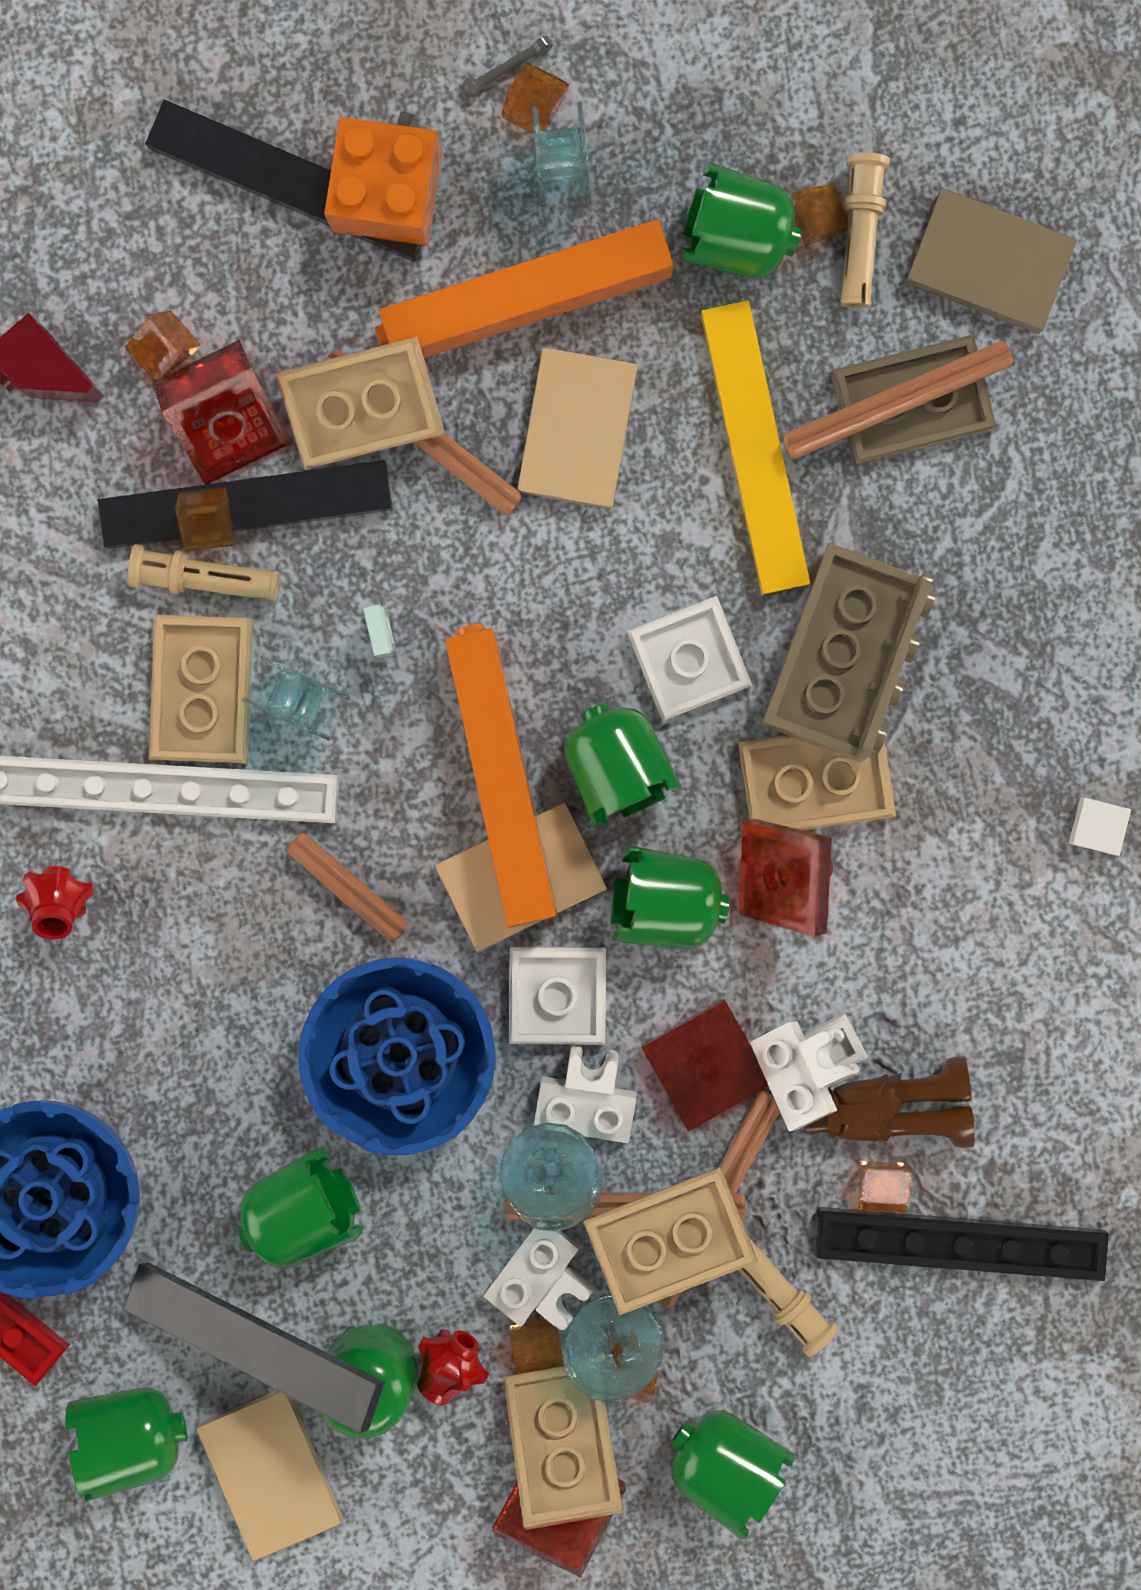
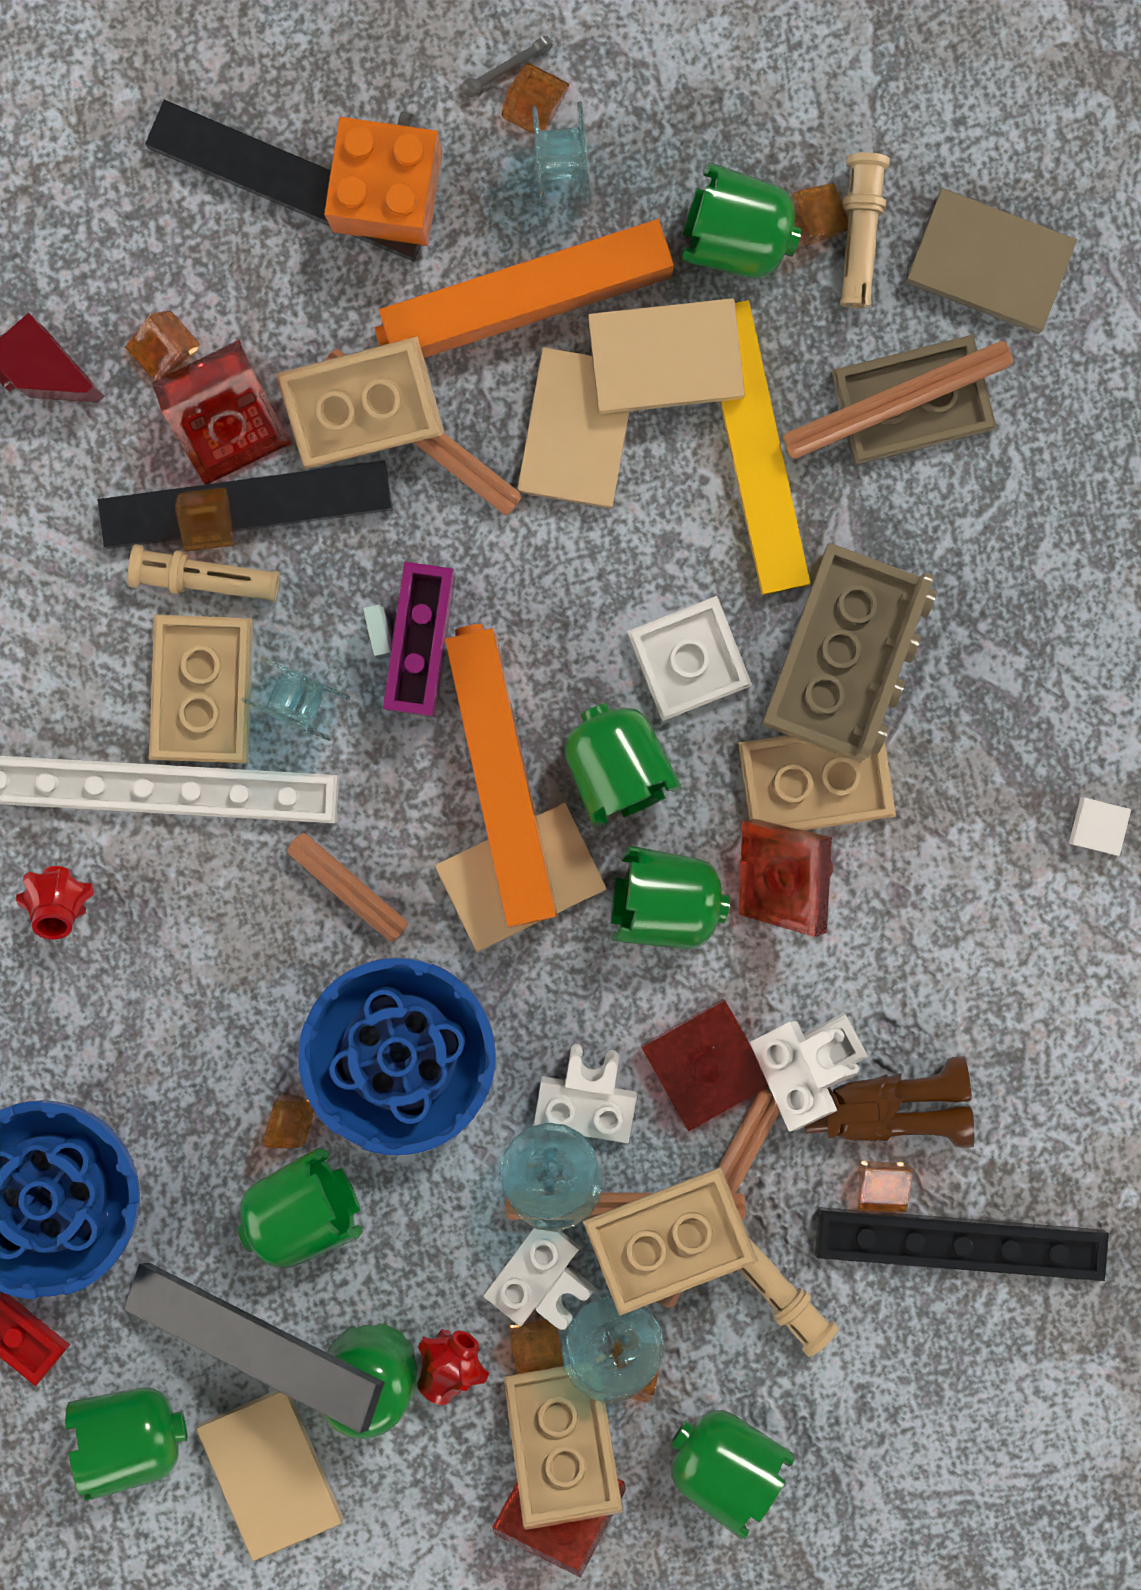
white tile [509,946,606,1045] -> none
none -> clear orange slope [263,1092,315,1149]
none -> magenta brick [383,561,456,718]
none -> tan tile [588,298,745,414]

